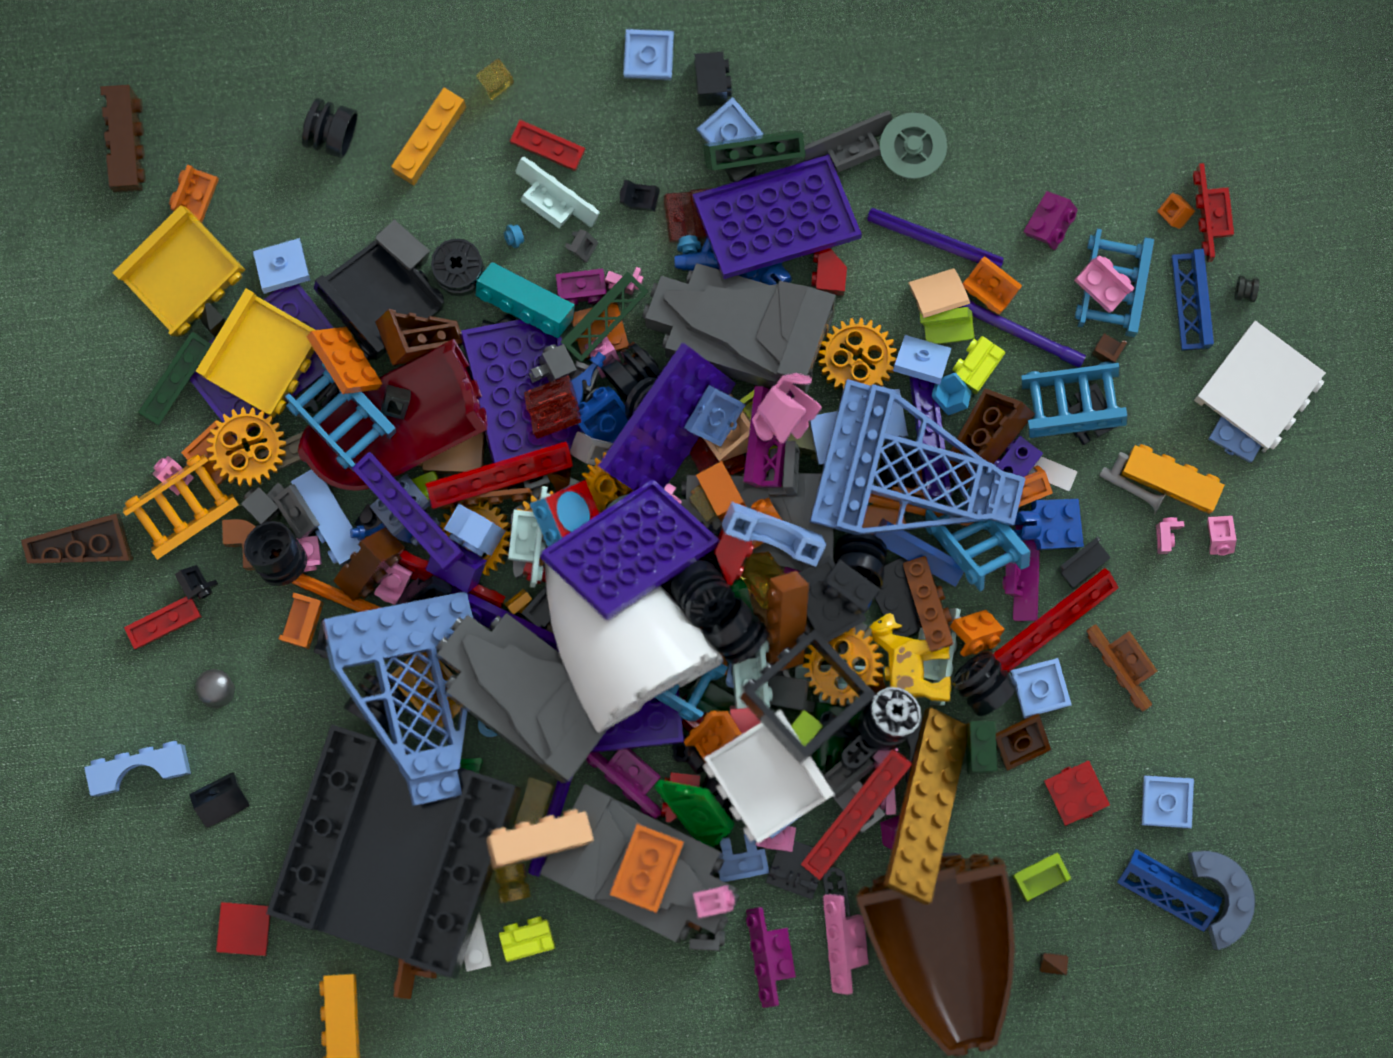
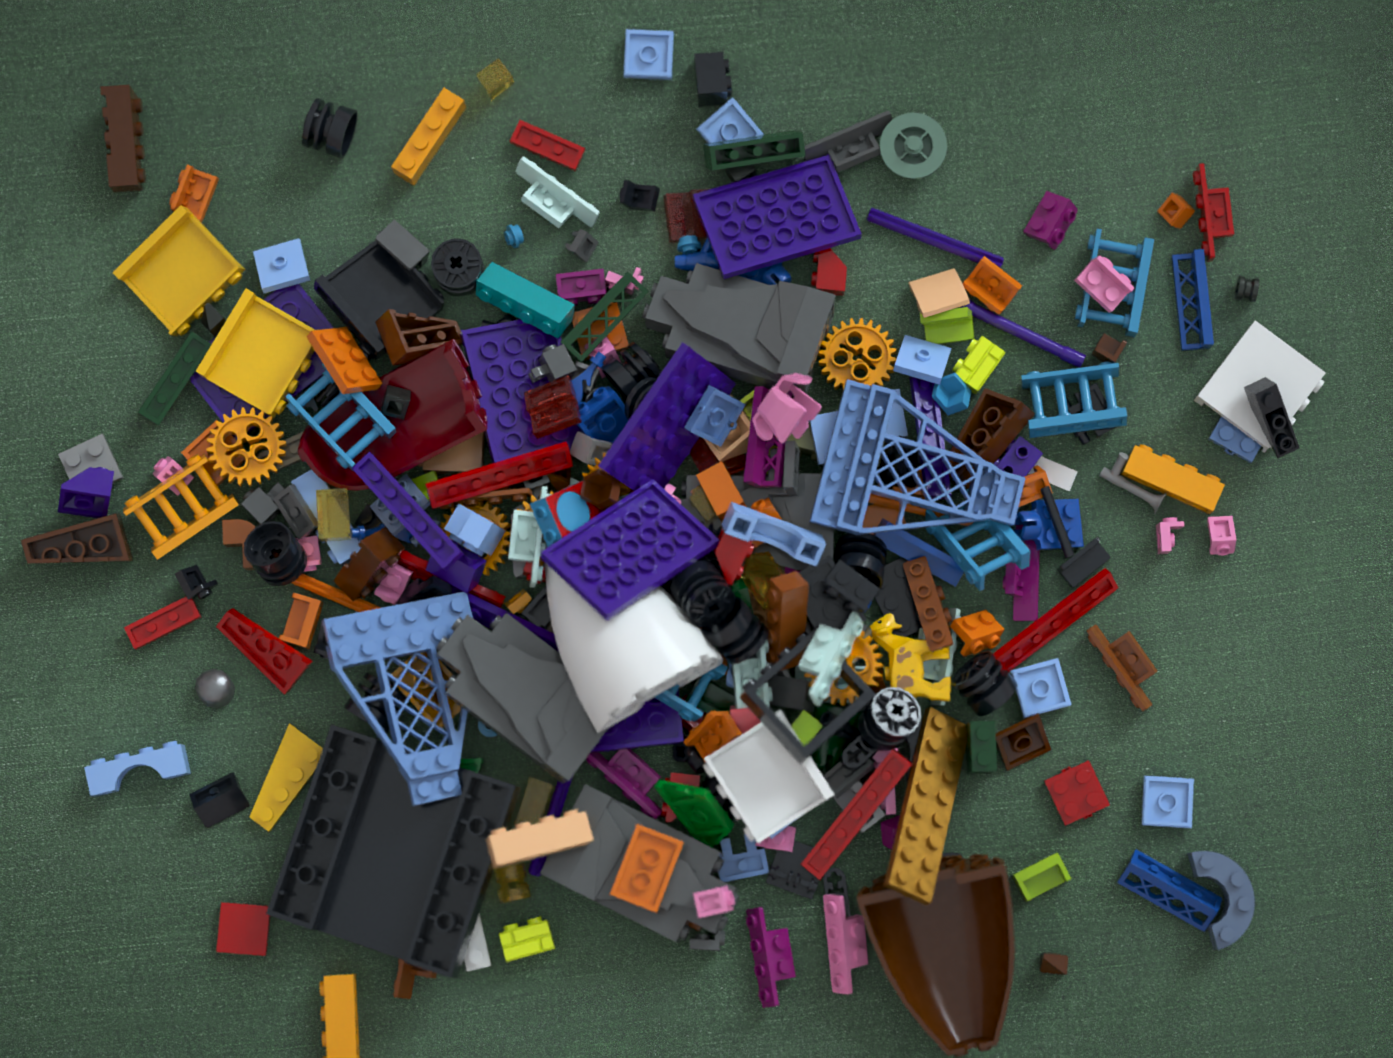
none -> light grey plate [58,434,123,484]
none -> dark purple slope [58,467,114,518]
none -> red wing [216,608,313,695]
none -> yellow wing [249,723,323,832]
none -> clear yellow panel [316,488,351,542]
none -> reddish brown panel [580,469,622,511]
none -> light aqua bracket [798,611,863,706]
none -> black bar [1040,486,1075,558]
none -> black slope [1244,377,1300,458]

